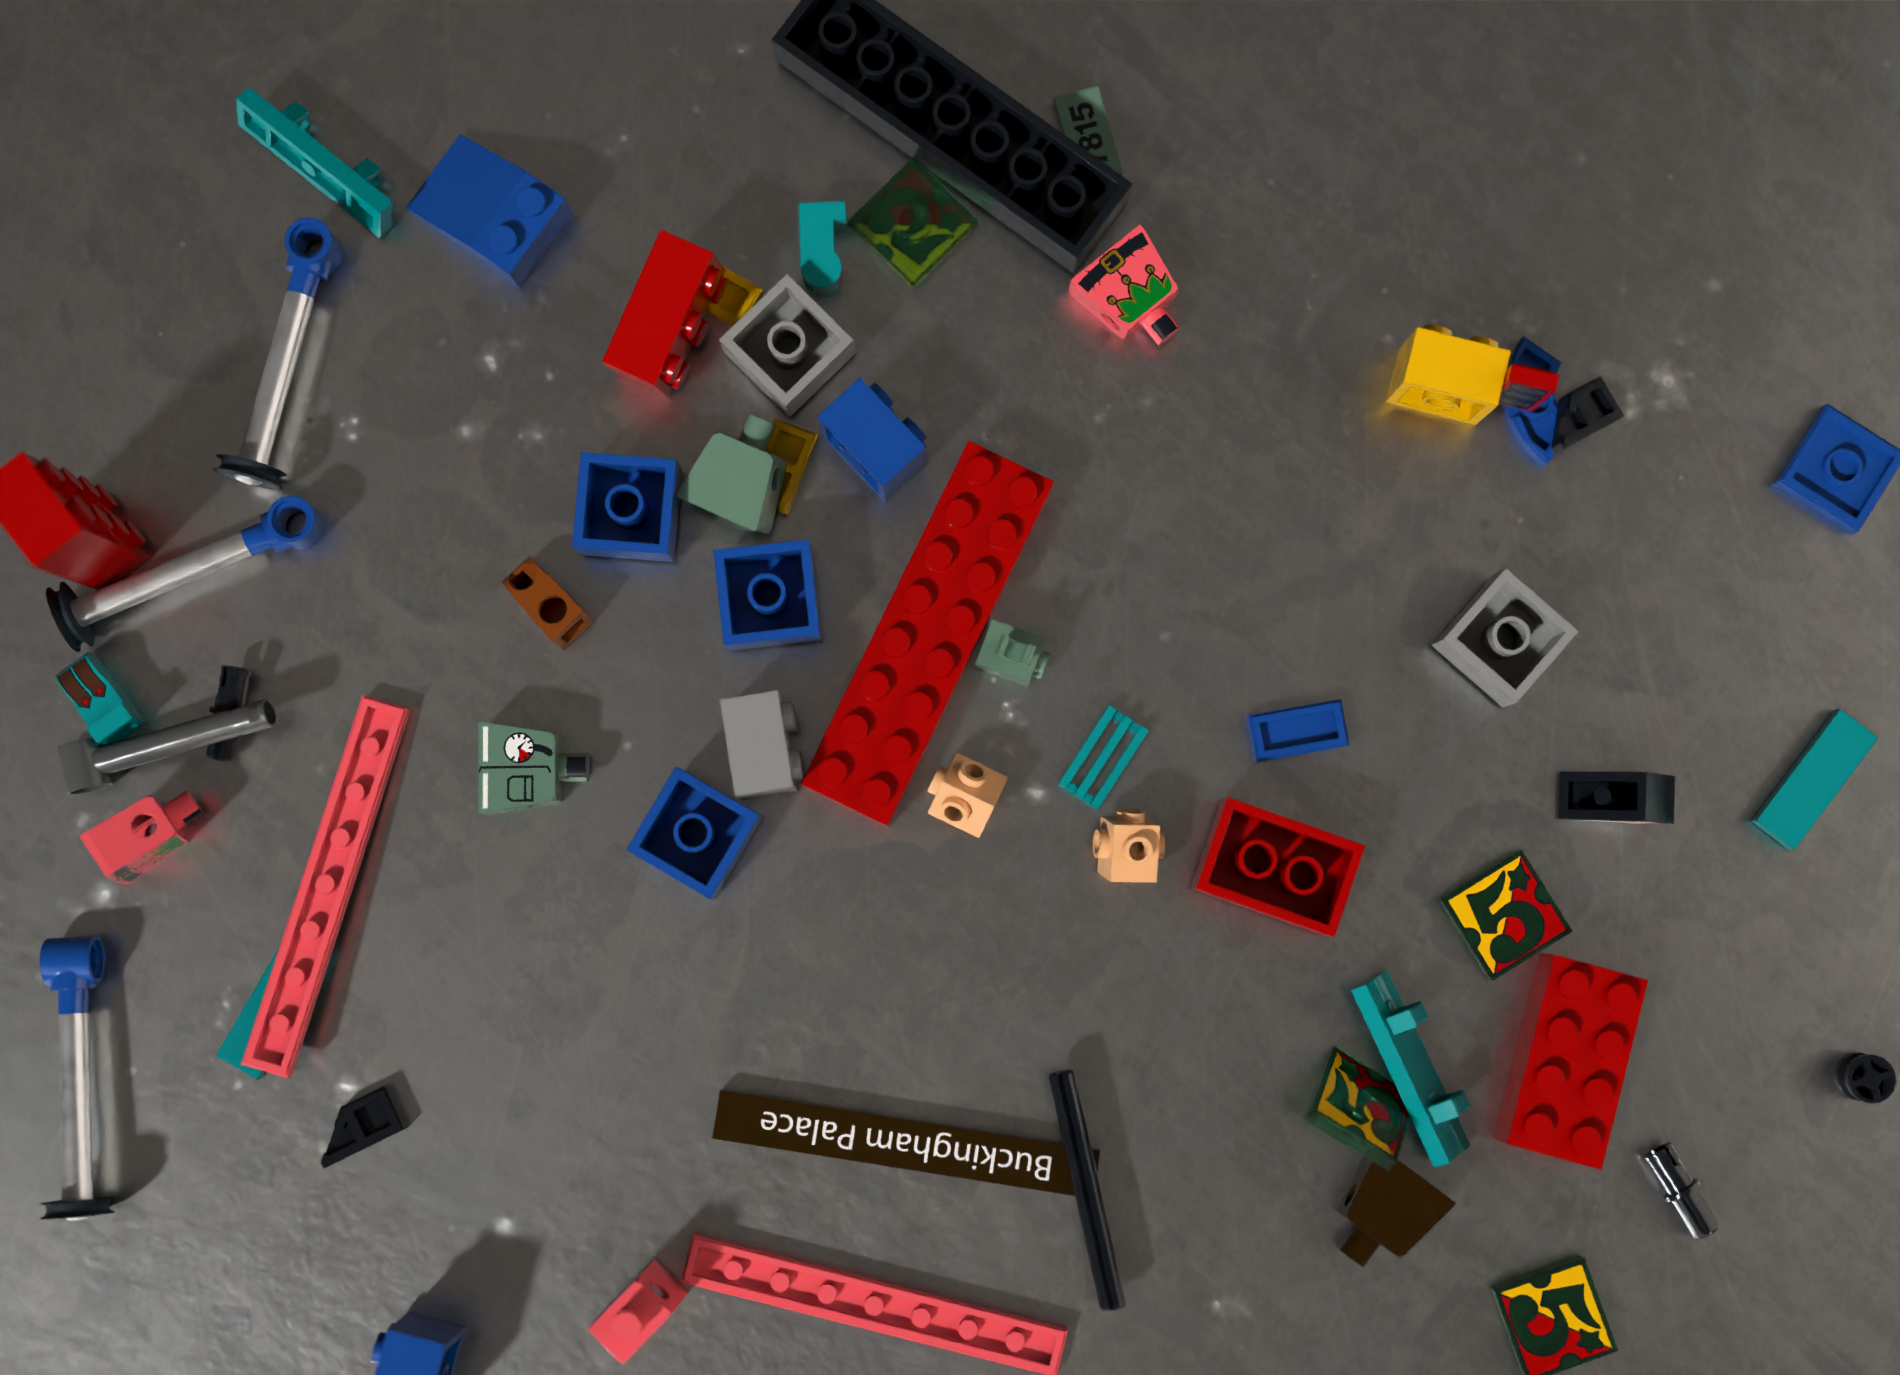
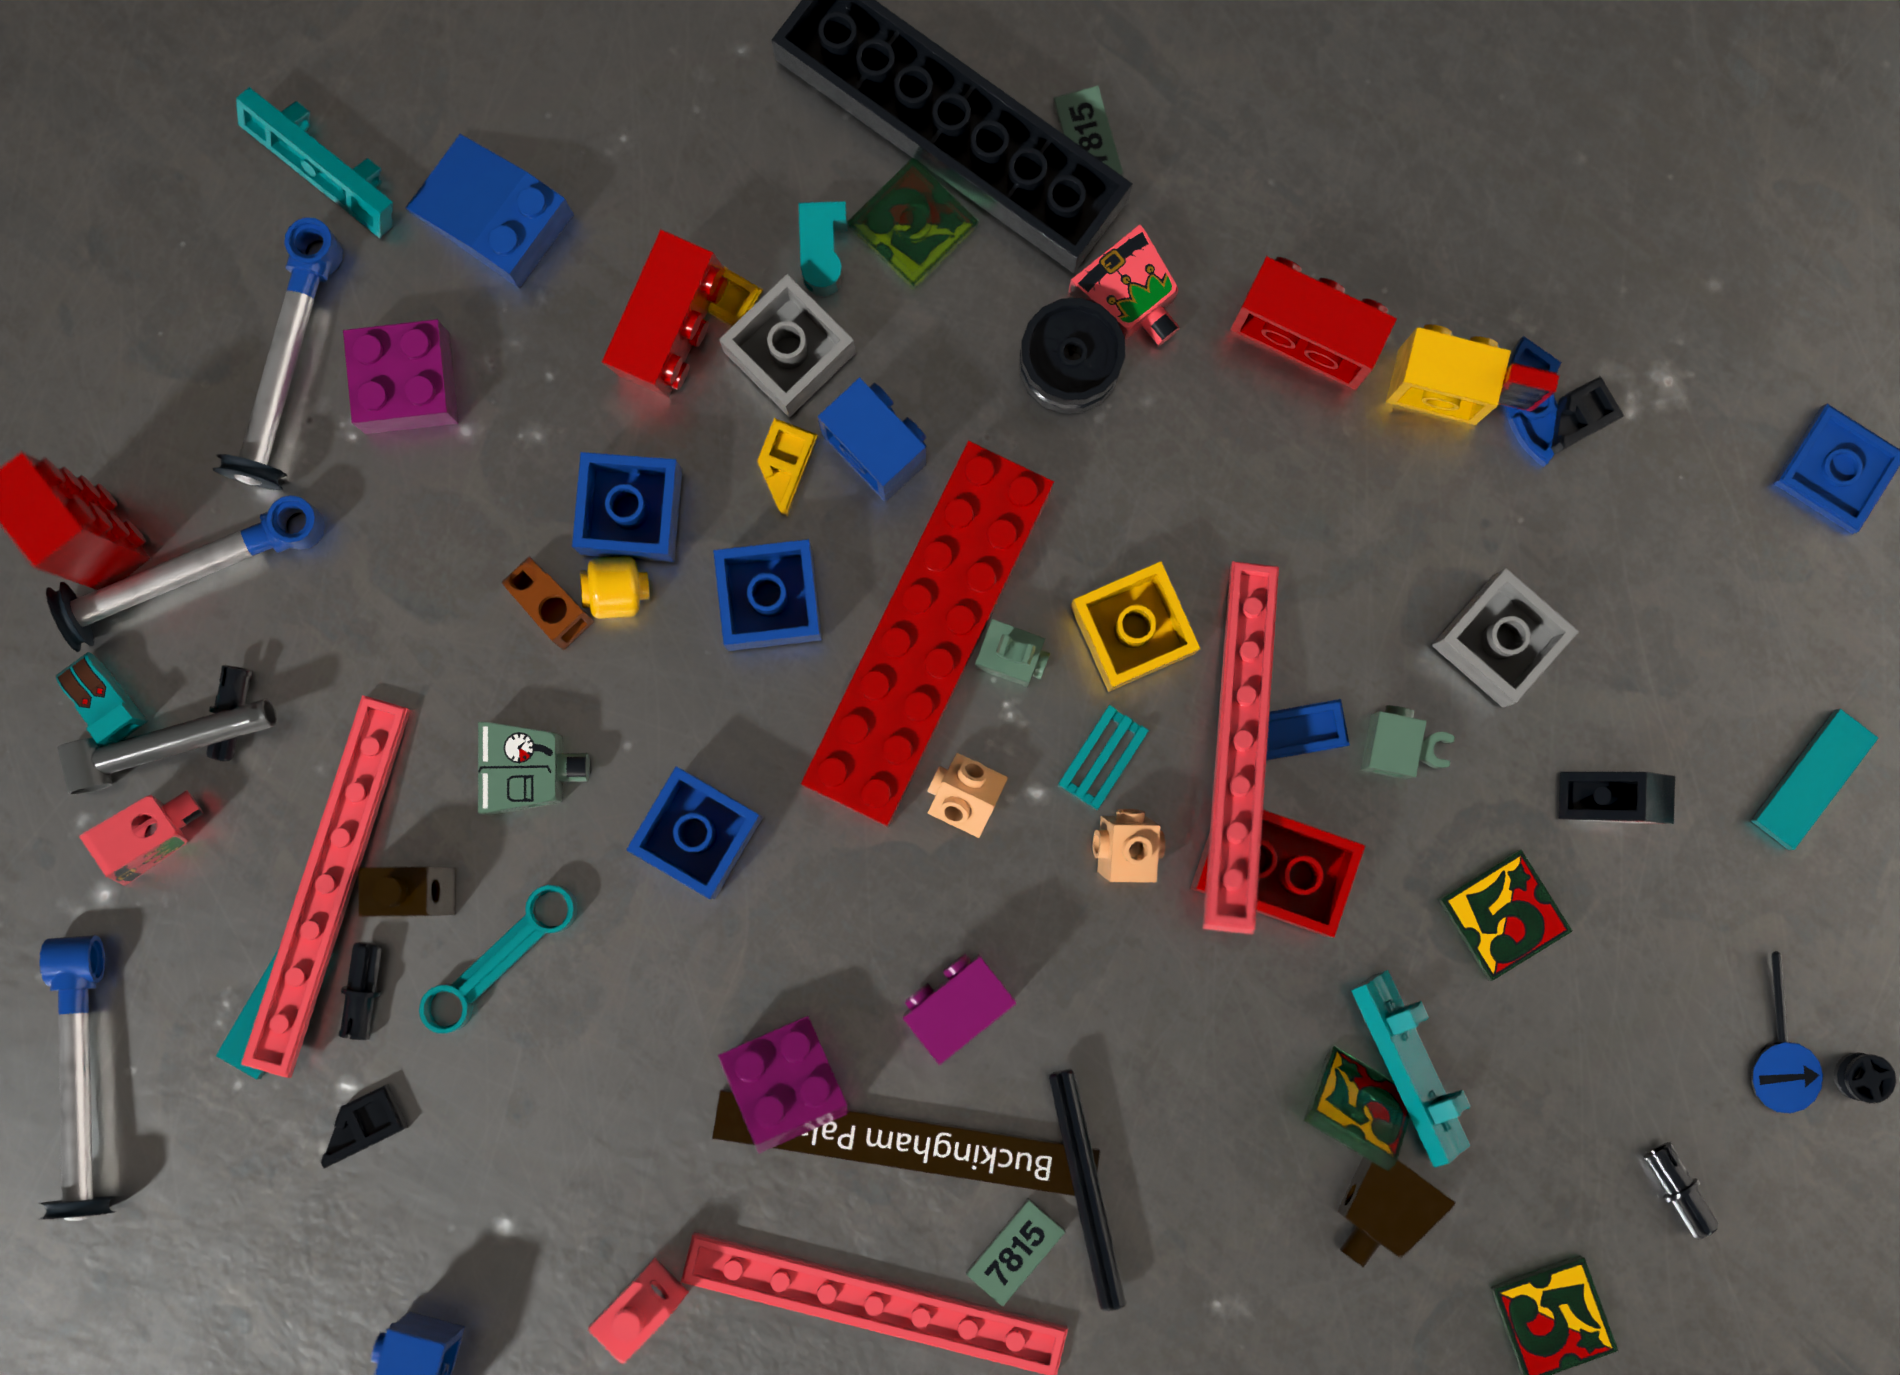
sand green torso [676,413,787,534] -> none
light grey brick [720,690,805,800] -> none
red brick [1493,953,1649,1170] -> none
none -> black axle [338,942,382,1040]
none -> magenta brick [343,319,459,434]
none -> dark brown torso [358,867,456,917]
none -> teal piece [419,885,578,1034]
none -> yellow head [580,556,649,619]
none -> magenta brick [718,1016,847,1154]
none -> magenta brick [903,953,1017,1065]
none -> sand green tile [966,1198,1065,1307]
none -> black wheel [1019,298,1126,414]
none -> yellow brick [1070,561,1200,692]
none -> coral tile [1203,561,1279,934]
none -> red brick [1230,256,1397,390]
none -> sand green brick [1361,705,1455,779]
none -> blue piece [1751,951,1823,1114]

